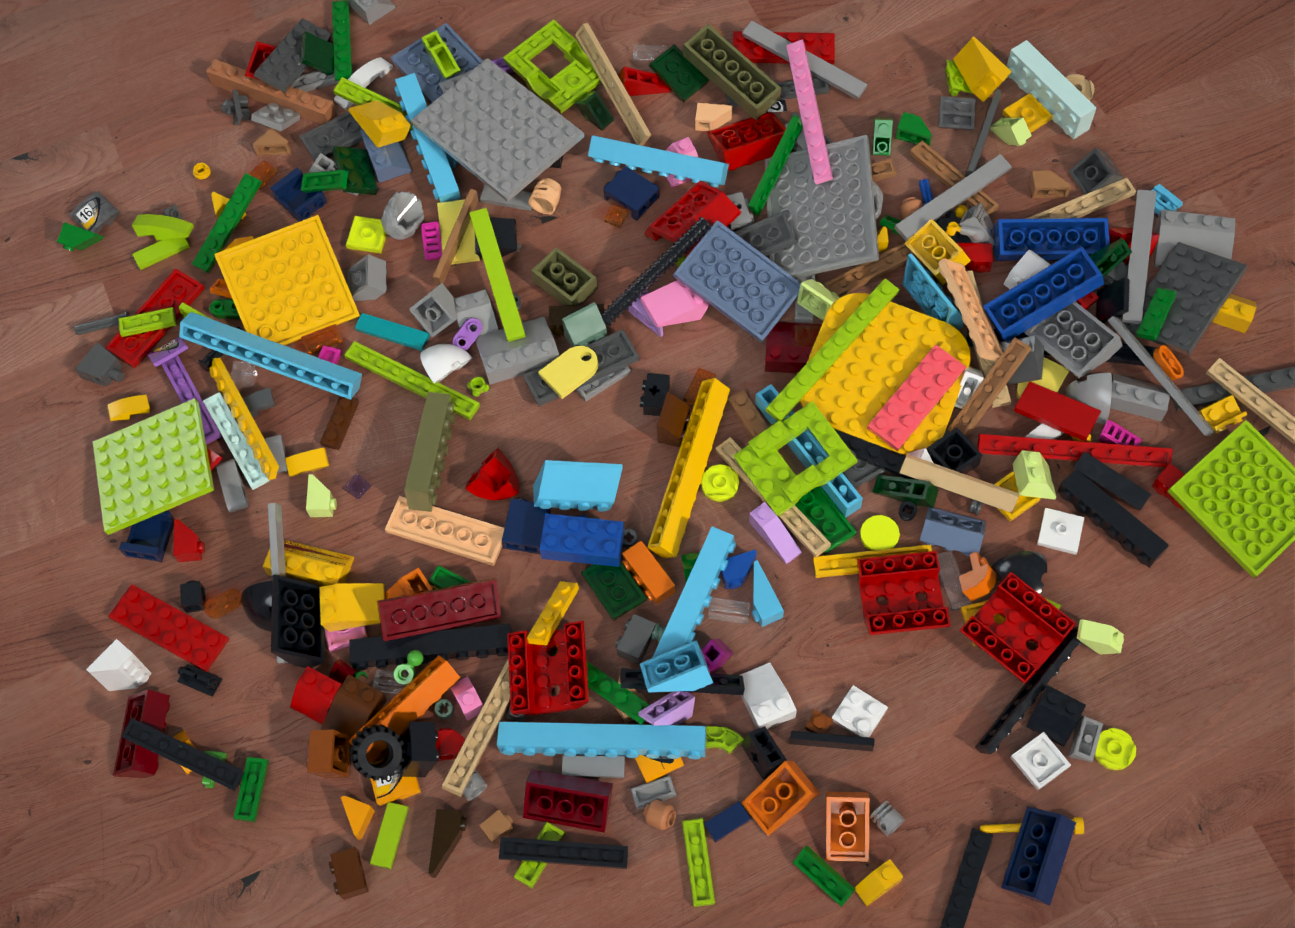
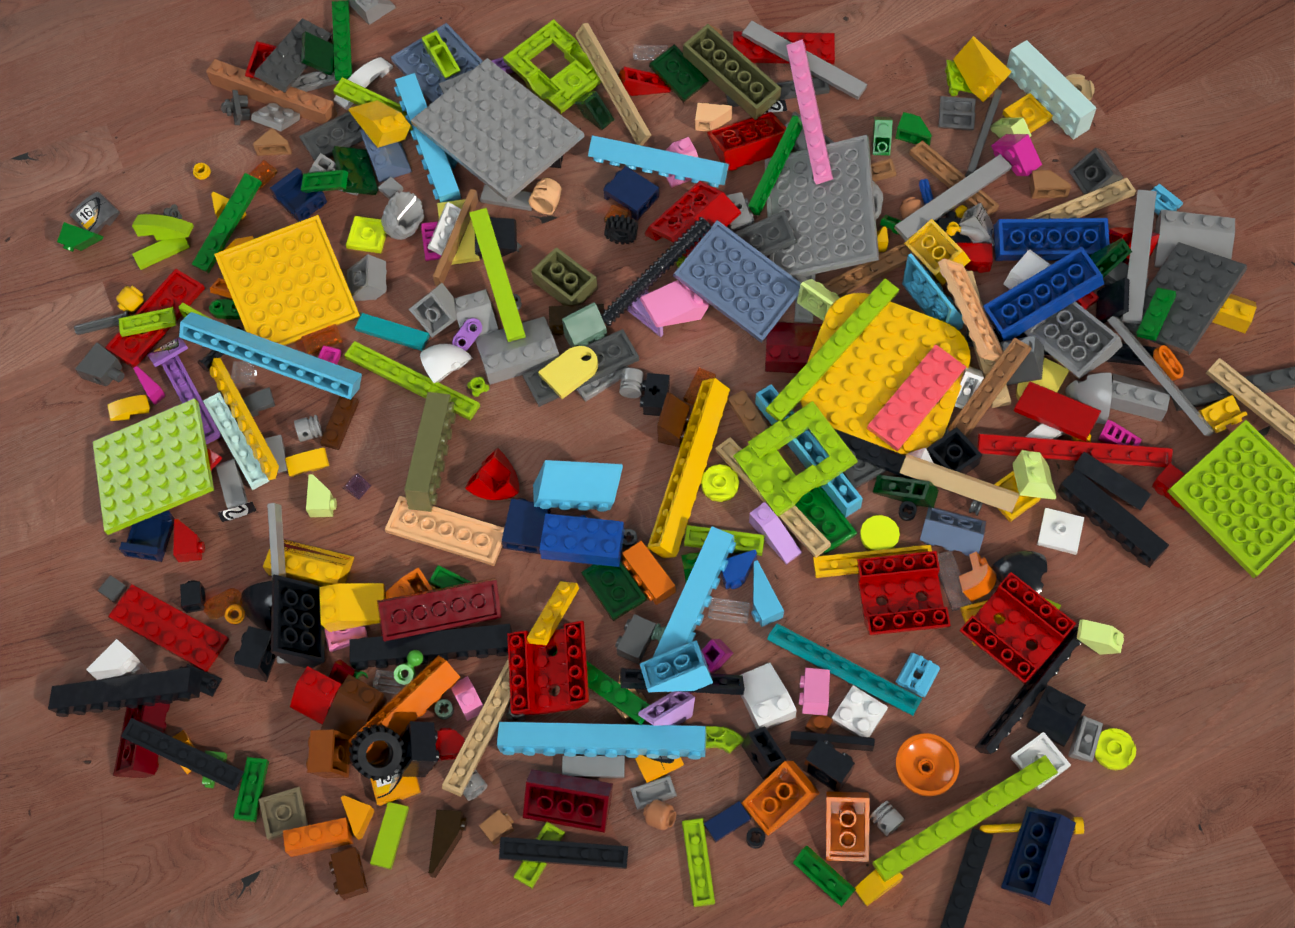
none -> black brick [48,667,202,717]
none -> dark grey tile [97,575,127,603]
none -> yellow head [116,285,144,312]
none -> dark pink slope [133,366,165,405]
none -> sticker [218,501,256,522]
none -> light orange plate [225,604,245,624]
none -> black brick [234,626,277,682]
none -> dark tan plate [259,787,309,840]
none -> orange brick [283,817,353,857]
none -> light grey piece [294,415,323,442]
none -> light grey tile [378,177,404,200]
none -> white plate [427,202,461,256]
none -> black tyre [604,215,638,245]
none -> light grey piece [619,368,644,398]
none -> lime plate [684,525,765,556]
none -> black bush [746,828,765,849]
none -> teal plate [767,623,922,716]
none -> bright pink brick [799,668,830,716]
none -> black brick [803,739,855,792]
none -> lime plate [872,755,1058,882]
none -> medium azure piece [896,653,940,697]
none -> orange dish [896,733,959,796]
none -> dark pink brick [991,134,1042,176]

